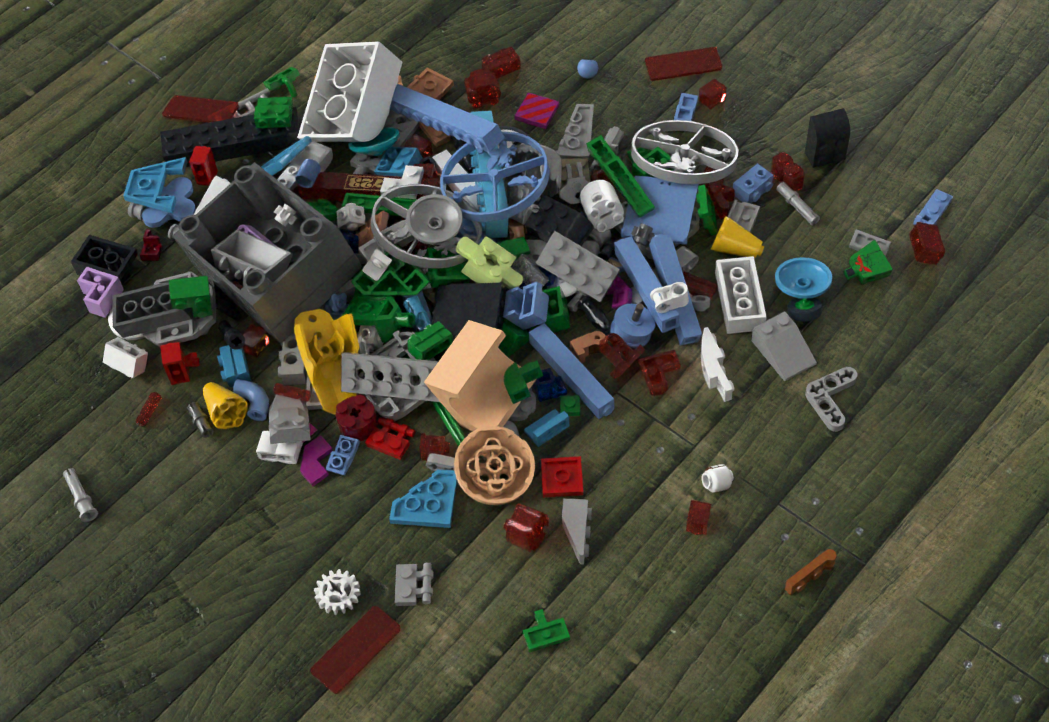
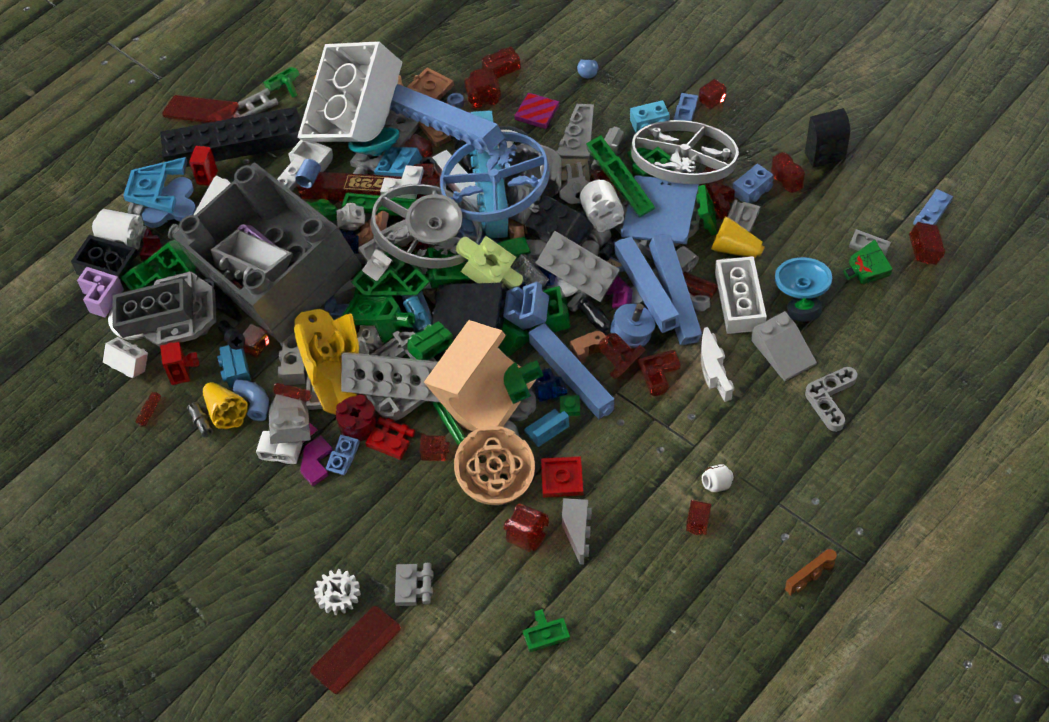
light grey pin [63,468,98,522] -> none
green brick [168,276,213,318] -> none
green plate [254,97,293,128] -> none
dark azure piece [261,136,312,176] -> none
white gear [274,204,297,227] -> none
medium blue plate [329,293,347,312] -> none
dark azure plate [389,469,458,528] -> none
light grey beam [426,454,455,471] -> none
dark grey gear [631,223,655,246] -> none
clear red piece [645,47,722,81] -> none
white piece [650,282,689,313] -> none
light grey pin [776,182,820,225] -> none
none -> white cylinder [92,209,147,250]
none -> green brick [122,239,196,291]
none -> medium blue tile [447,93,464,109]
none -> medium azure brick [630,100,670,133]

